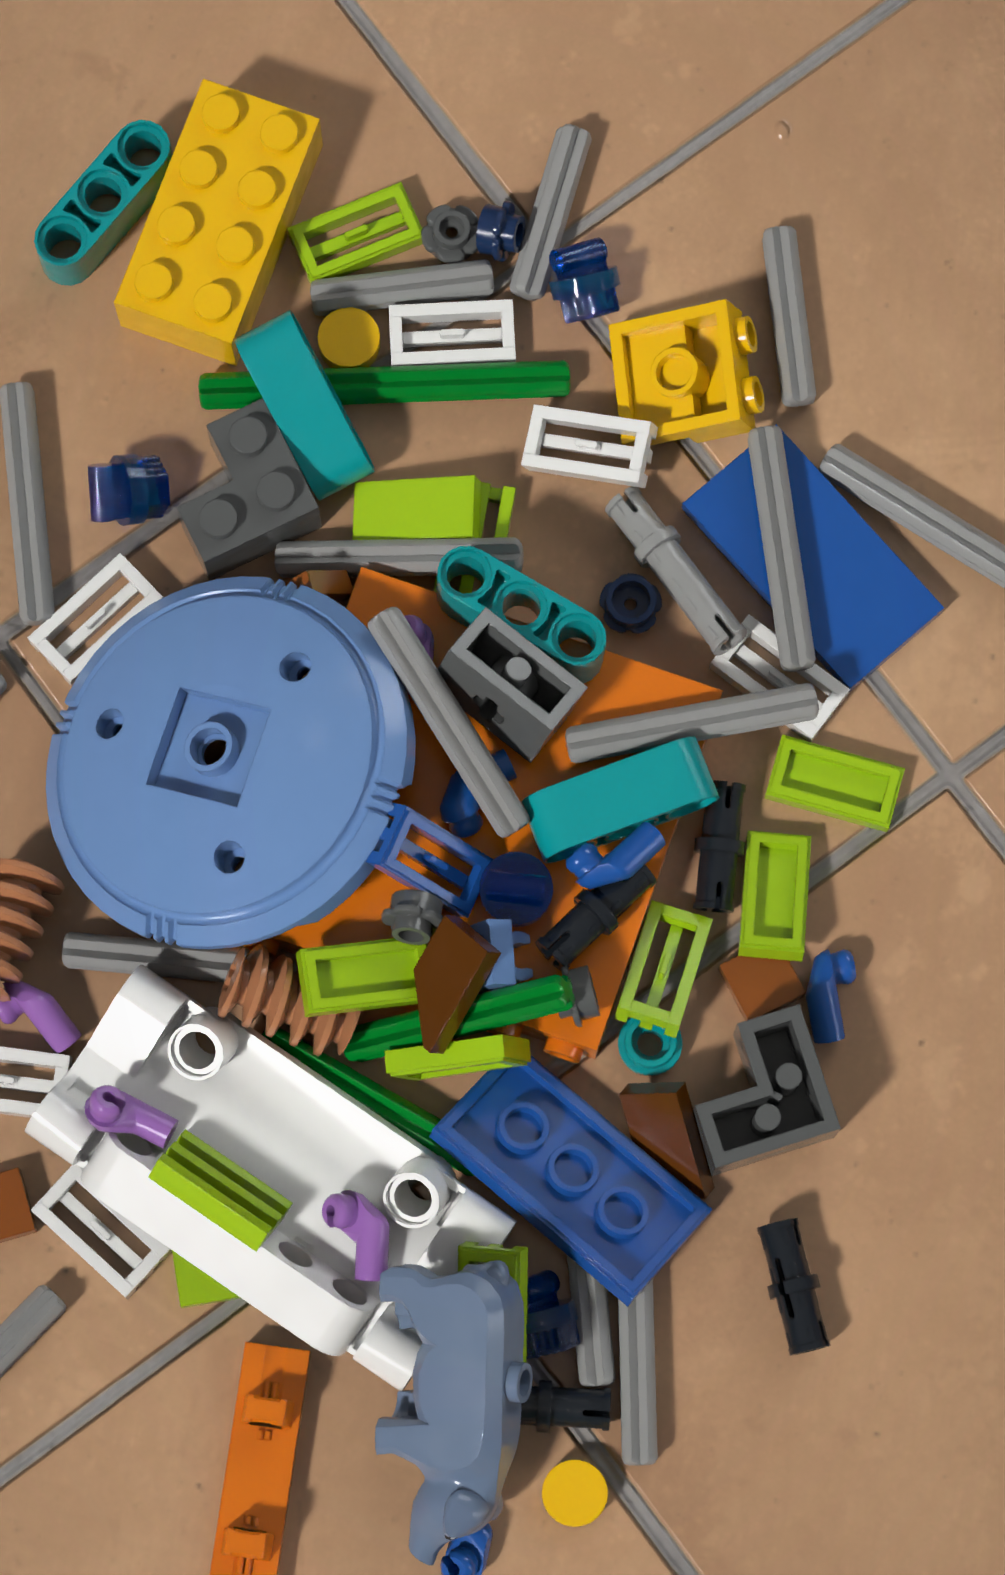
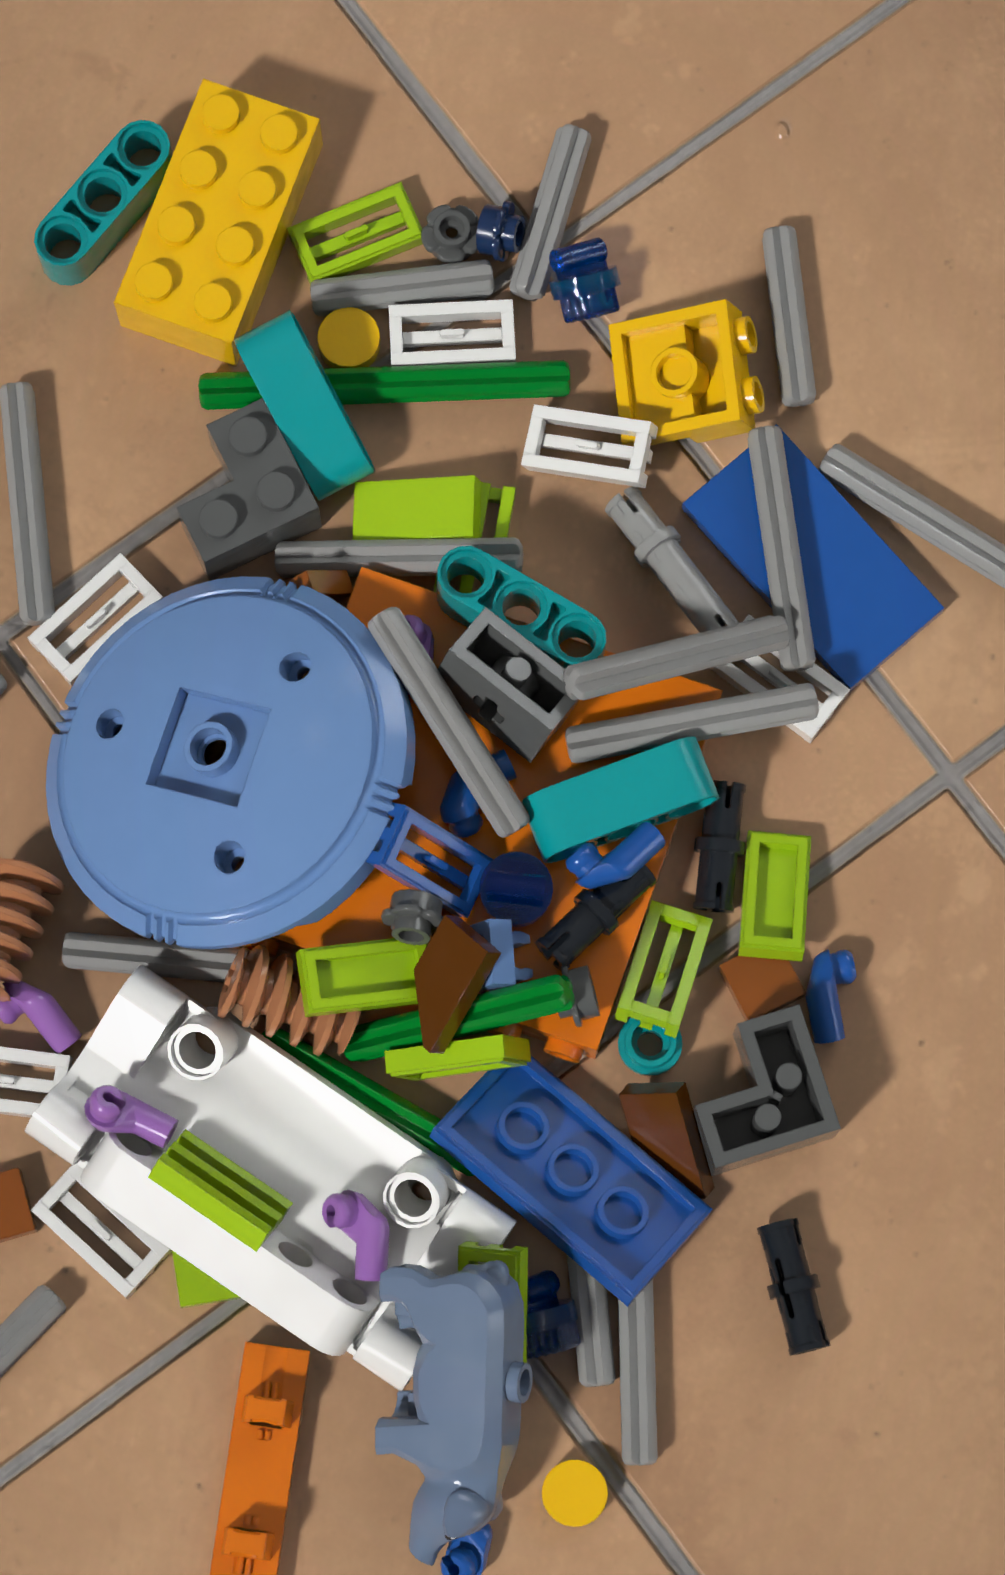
clear blue piece [87,453,170,526] -> none
black pin [520,1380,611,1433] -> none
dark blue plate [599,573,662,634] -> none
lime tile [764,734,905,832] -> none
none -> light grey axle [563,615,790,700]

